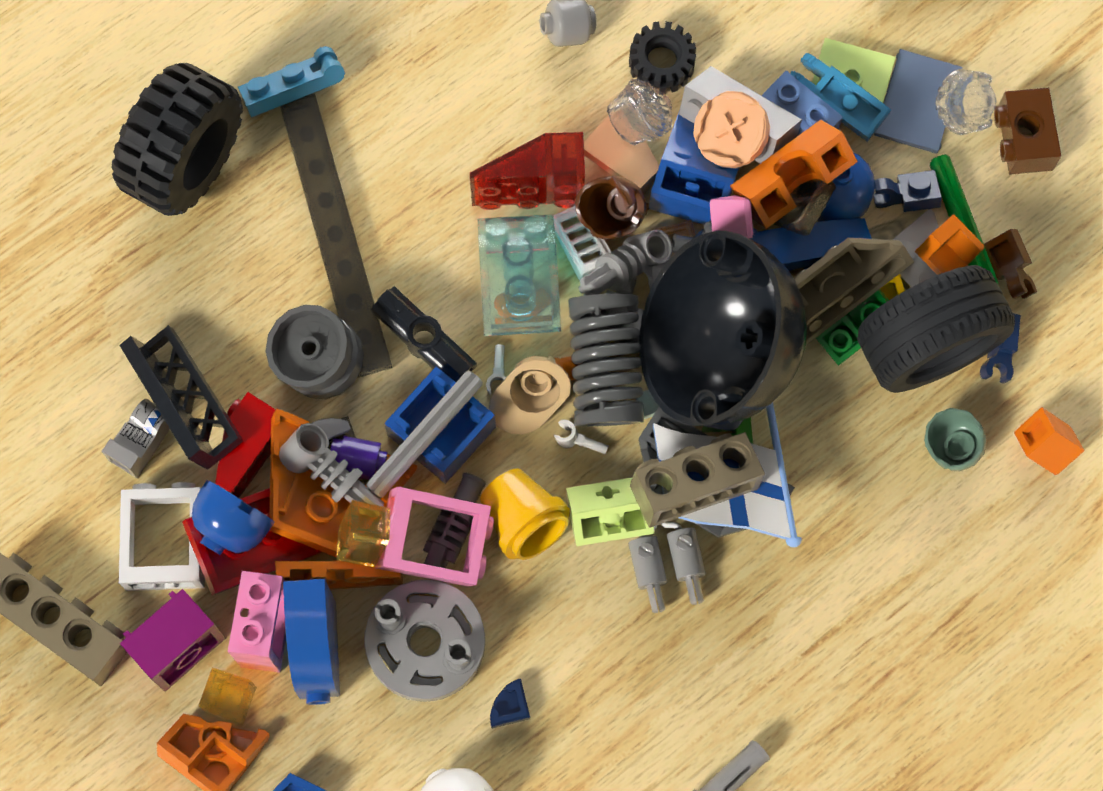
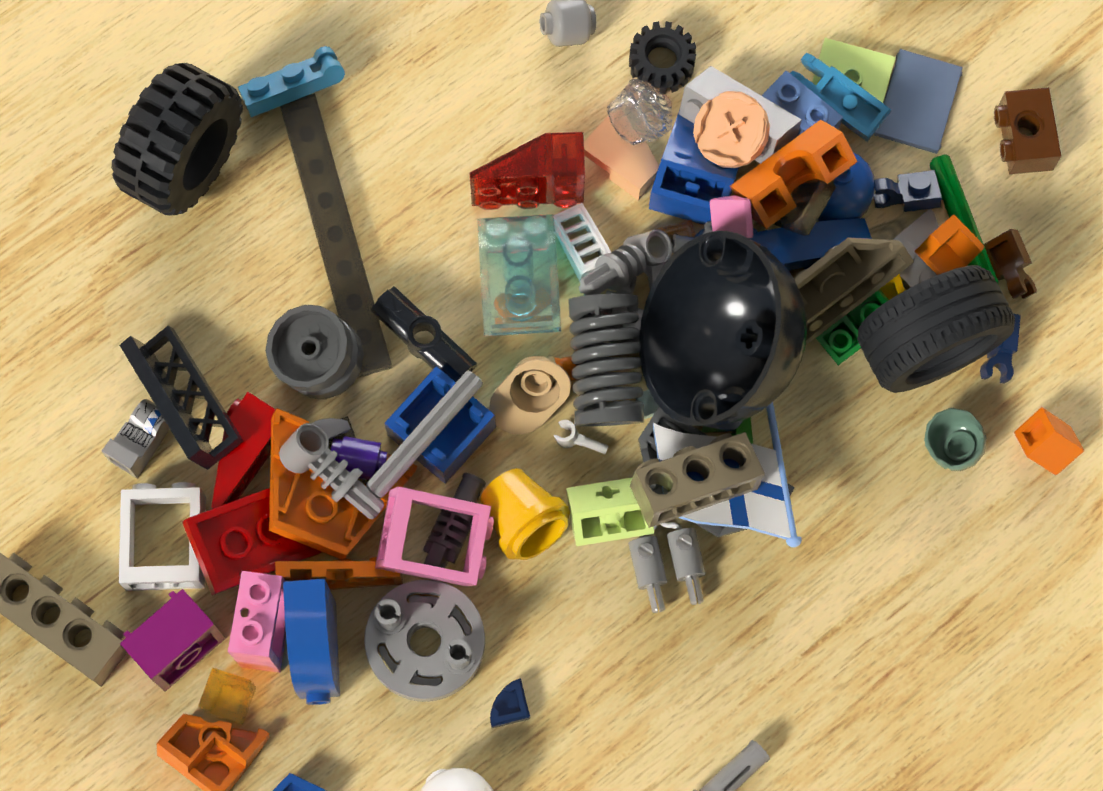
blue cylinder [192,480,275,555] -> none
clear yellow panel [337,500,391,567] -> none
white hand [486,344,506,395] -> none
reddish brown helmet [575,176,649,239] -> none
clear hair [935,69,997,135] -> none

